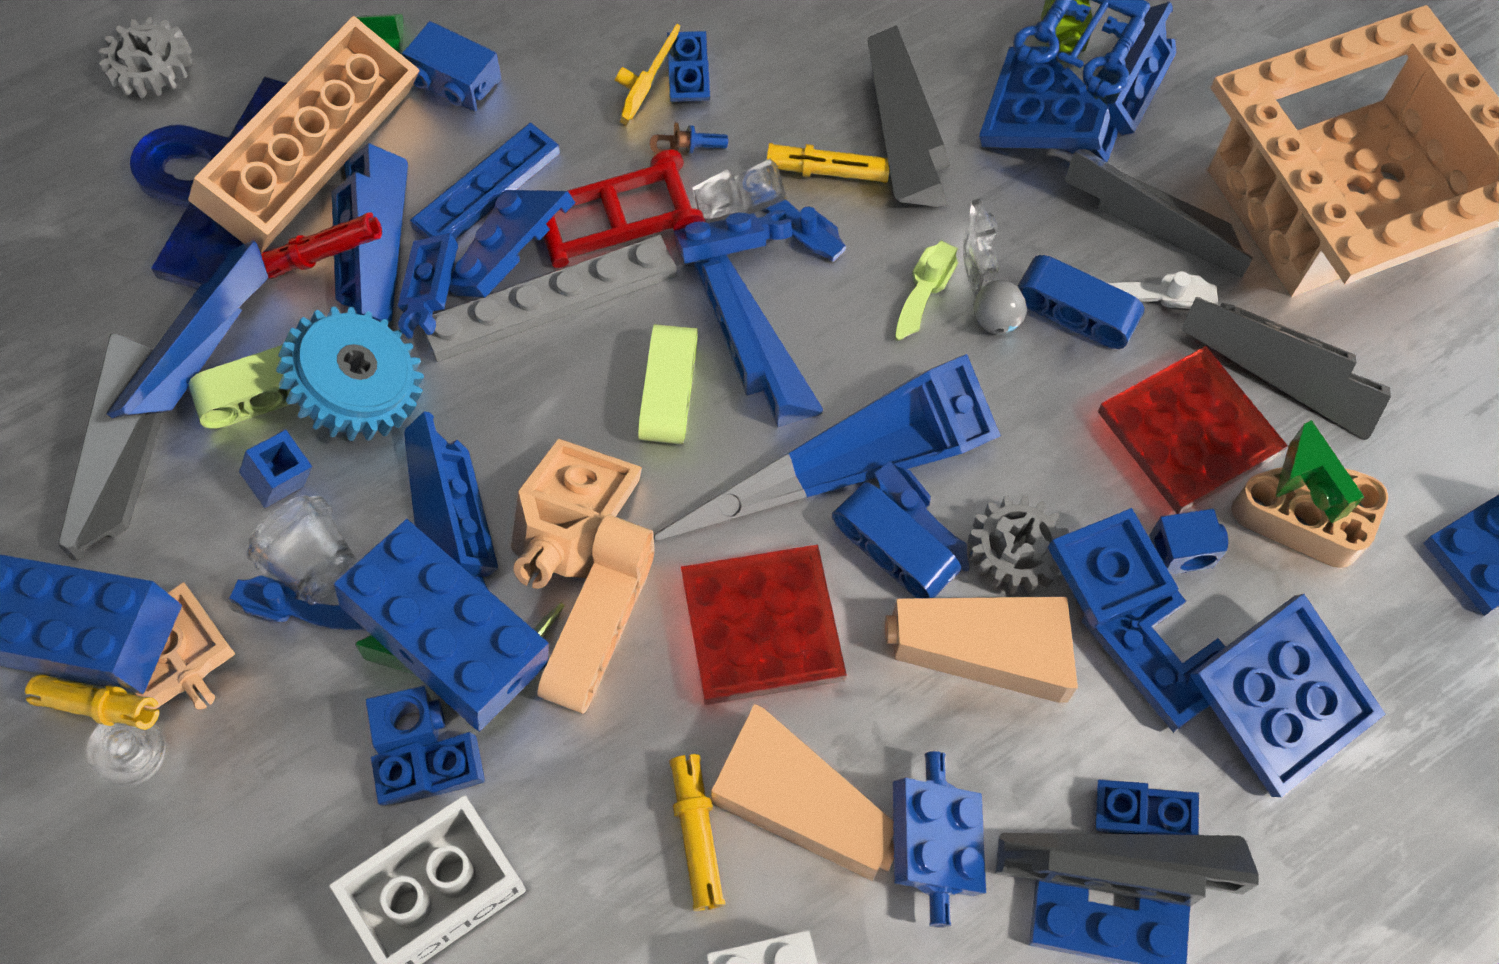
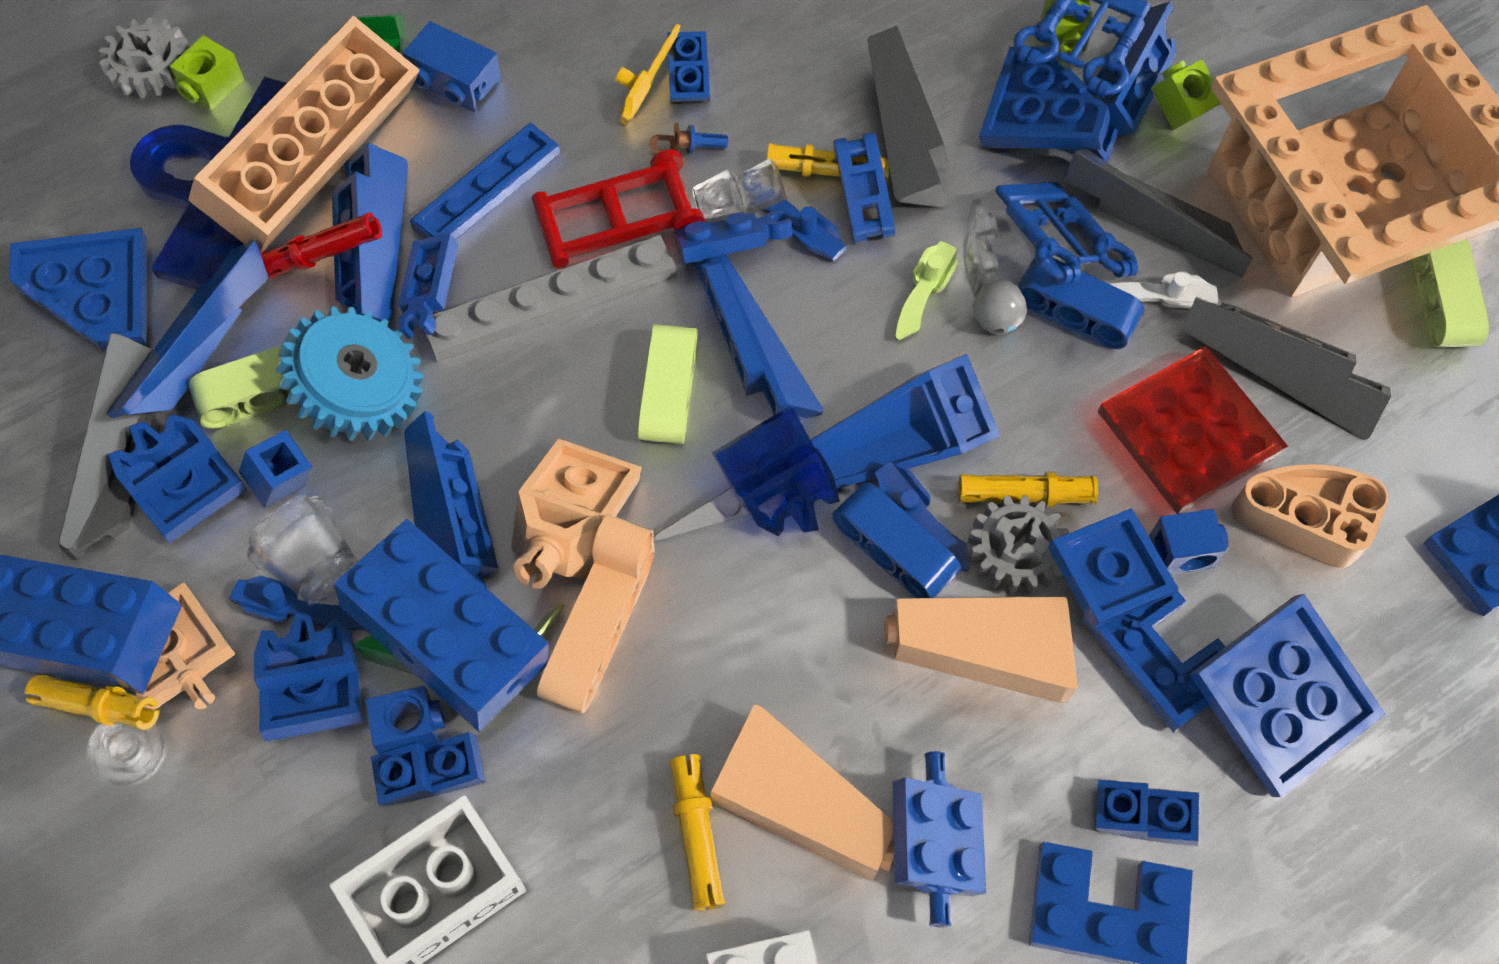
blue wing [449,190,576,298] -> none
clear red plate [681,544,847,705] -> none
dark grey wedge [995,833,1259,907] -> none
green slope [1276,420,1364,523] -> none
none -> blue plate [9,228,147,351]
none -> blue plate [108,414,247,544]
none -> lime brick [170,35,244,111]
none -> blue plate [254,612,364,742]
none -> clear blue plate [711,407,840,536]
none -> blue plate [833,132,895,244]
none -> yellow pin [958,472,1098,508]
none -> blue piece [995,182,1138,284]
none -> lime brick [1151,59,1221,130]
none -> yellowish green beam [1412,239,1489,347]

